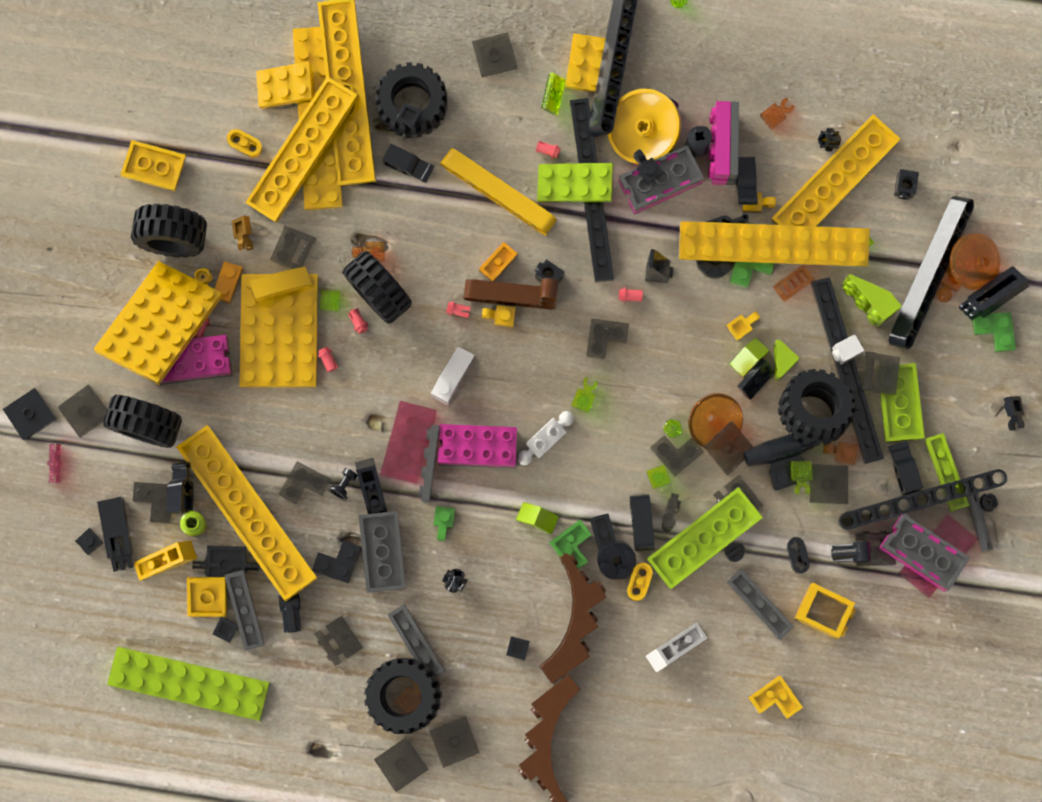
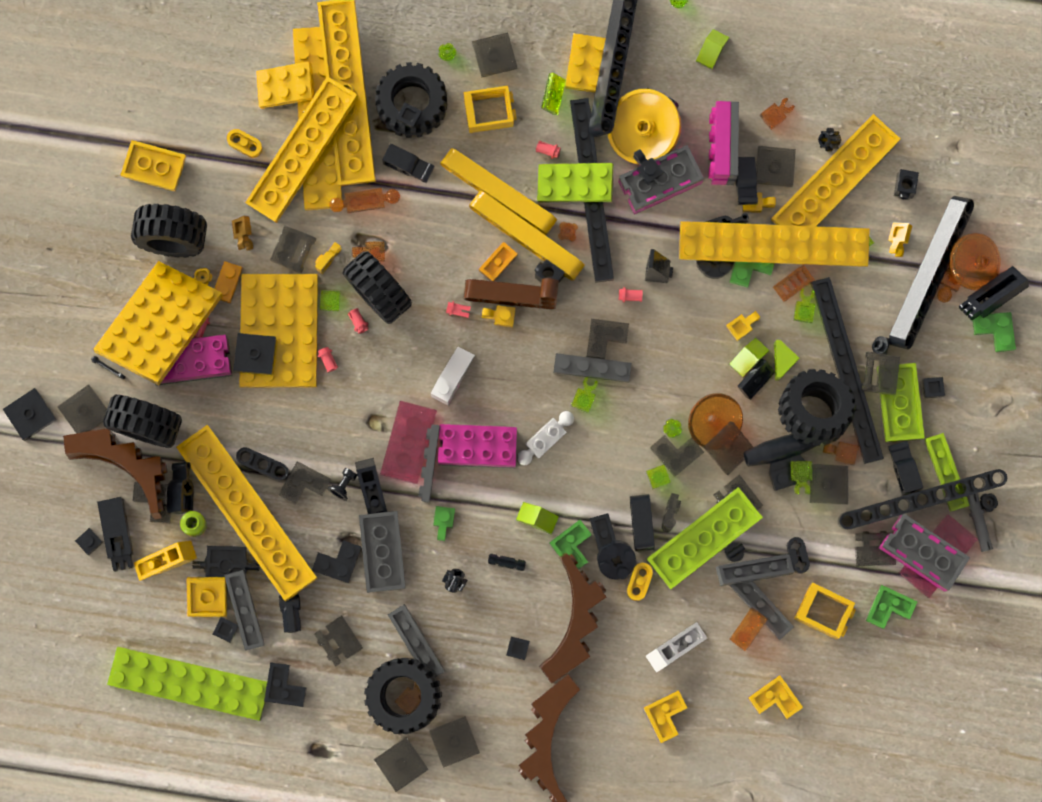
clear pink pin [47,443,63,483] -> none
yellow slope [249,267,312,302] -> none
black piece [685,126,712,157] -> none
black piece [831,541,871,563] -> none
white brick [832,334,864,365] -> none
lime slope [842,274,902,328] -> none
black plate [1004,396,1025,431] -> none
none -> reddish brown arch [63,428,168,519]
none -> black hinge [91,356,126,380]
none -> black plate [233,333,276,375]
none -> black beam [236,447,290,483]
none -> black plate [264,662,307,707]
none -> yellow plate [315,242,342,275]
none -> clear orange plate [329,188,400,213]
none -> clear neon green plate [438,43,457,61]
none -> yellow window [463,86,517,133]
none -> yellow beam [469,191,585,281]
none -> black axle [488,553,526,571]
none -> dark grey plate [553,353,632,383]
none -> clear orange plate [558,222,578,242]
none -> yellow plate [643,690,687,743]
none -> lime slope [696,29,729,69]
none -> dark grey plate [716,554,794,586]
none -> clear orange plate [730,607,768,651]
none -> clear smoke plate [756,146,796,187]
none -> clear neon green plate [793,288,815,324]
none -> bright green plate [865,585,918,629]
none -> black plate [872,336,889,357]
none -> yellow plate [888,223,913,257]
none -> black plate [922,377,945,399]

